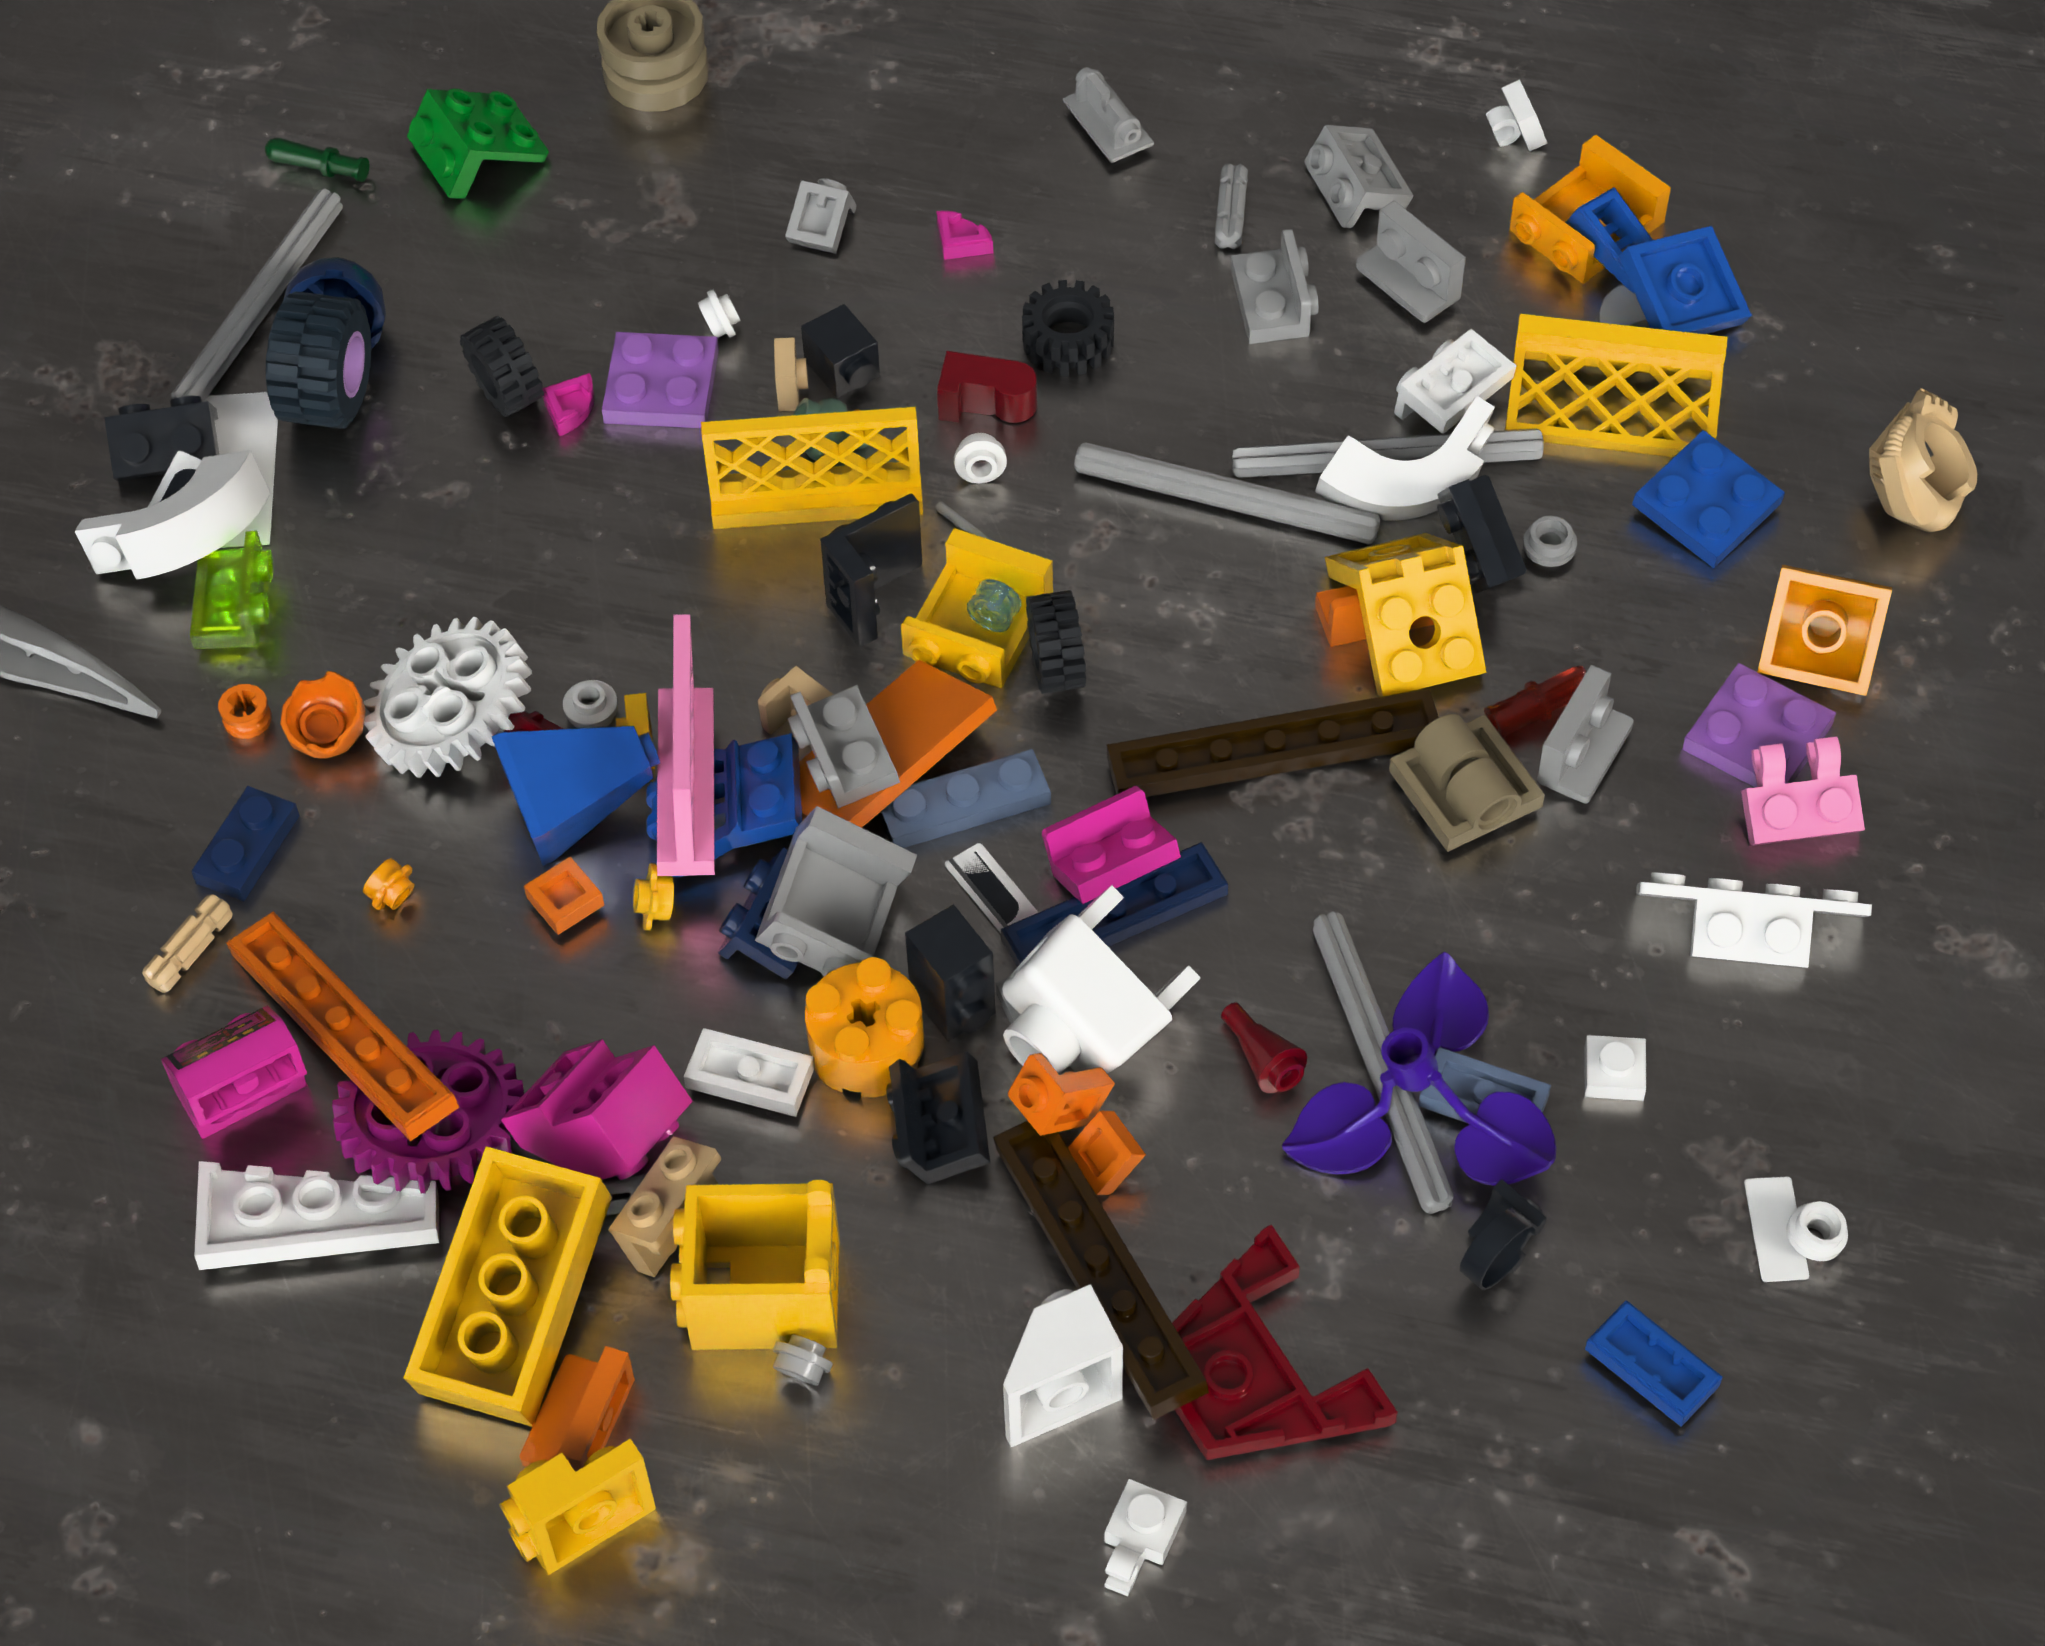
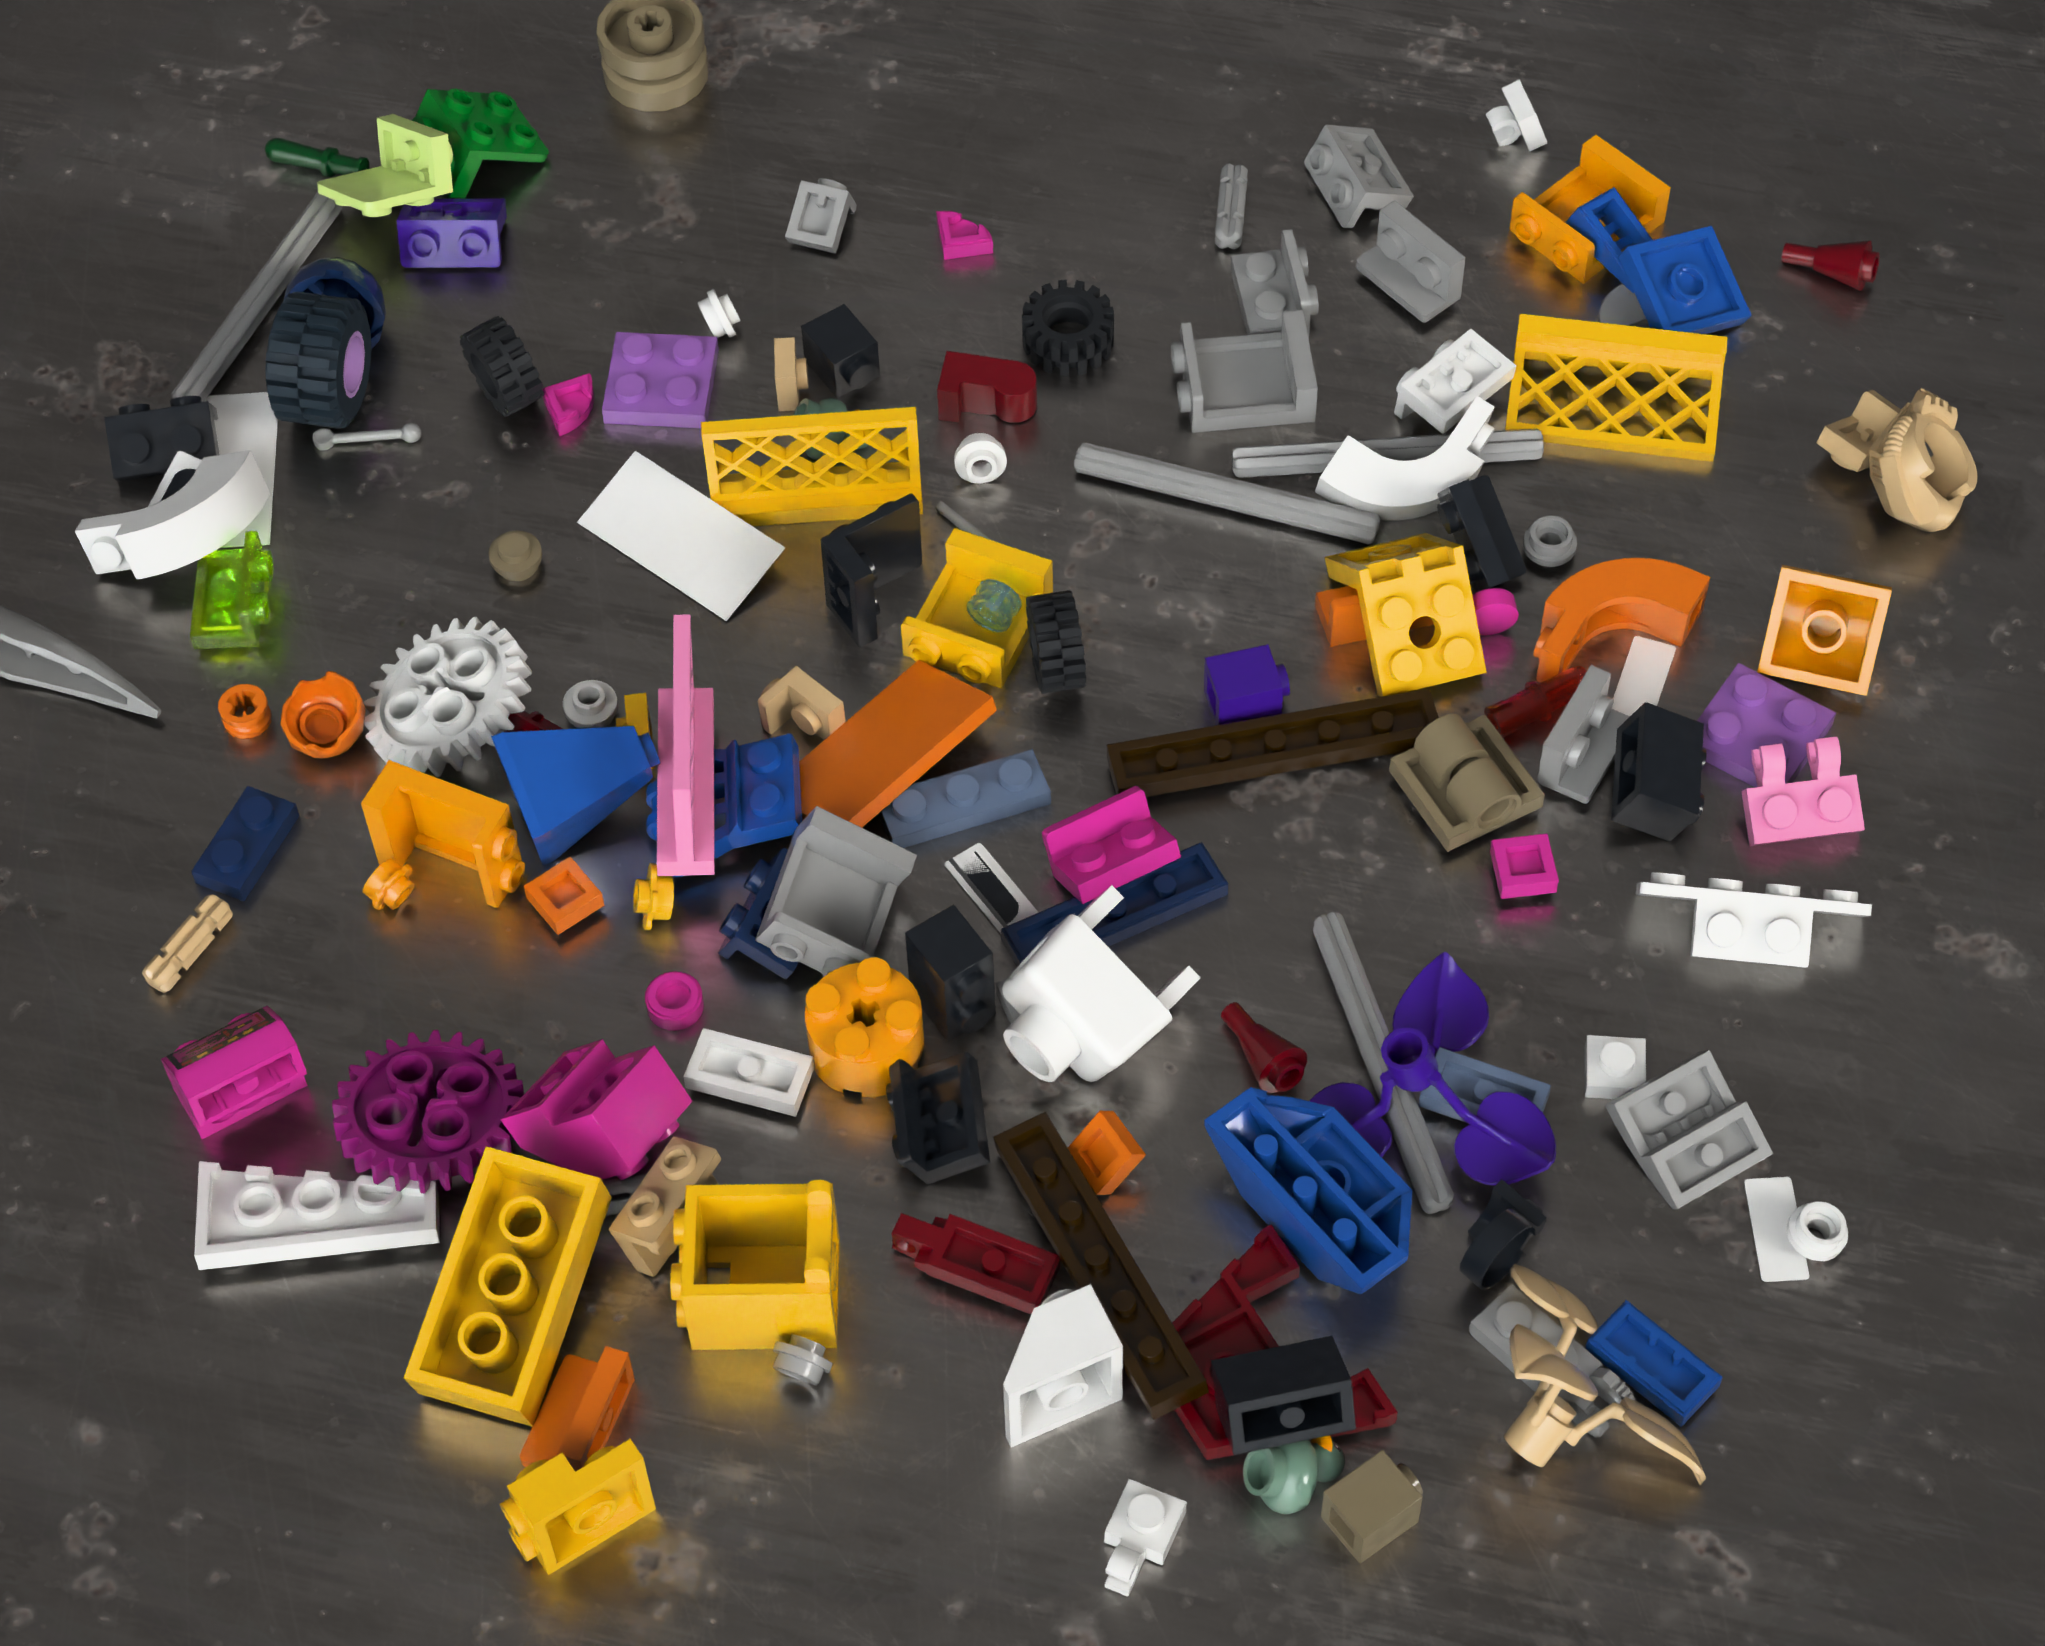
orange tile [226,911,459,1142] -> none
light grey bracket [787,685,900,809] -> none
orange bracket [1008,1053,1115,1136] -> none
light grey hinge [1063,67,1154,163] -> none
blue plate [1632,430,1785,569] -> none
none -> light grey hinge [312,423,421,451]
none -> yellowish green bracket [317,114,453,217]
none -> light orange panel [361,760,525,908]
none -> dark purple bracket [396,199,507,268]
none -> dark tan plate [488,531,542,581]
none -> white sticker [577,451,785,621]
none -> dark pink tile [645,971,704,1031]
none -> dark red hinge [891,1213,1061,1314]
none -> light grey panel [1171,310,1318,433]
none -> dark purple brick [1204,644,1290,725]
none -> blue wedge [1204,1087,1412,1295]
none -> black brick [1211,1335,1356,1455]
none -> sand green animal [1243,1435,1345,1515]
none -> dark tan brick [1321,1450,1423,1564]
none -> light grey hinge [1469,1284,1636,1437]
none -> dark pink tile [1472,588,1519,636]
none -> dark pink plate [1490,833,1559,899]
none -> tan plant [1504,1264,1706,1485]
none -> orange arch [1533,558,1711,690]
none -> light grey slope [1605,1050,1773,1209]
none -> black brick [1611,702,1707,841]
none -> white sticker [1612,636,1676,716]
none -> dark red cone [1782,240,1880,291]
none -> tan bracket [1816,390,1901,472]

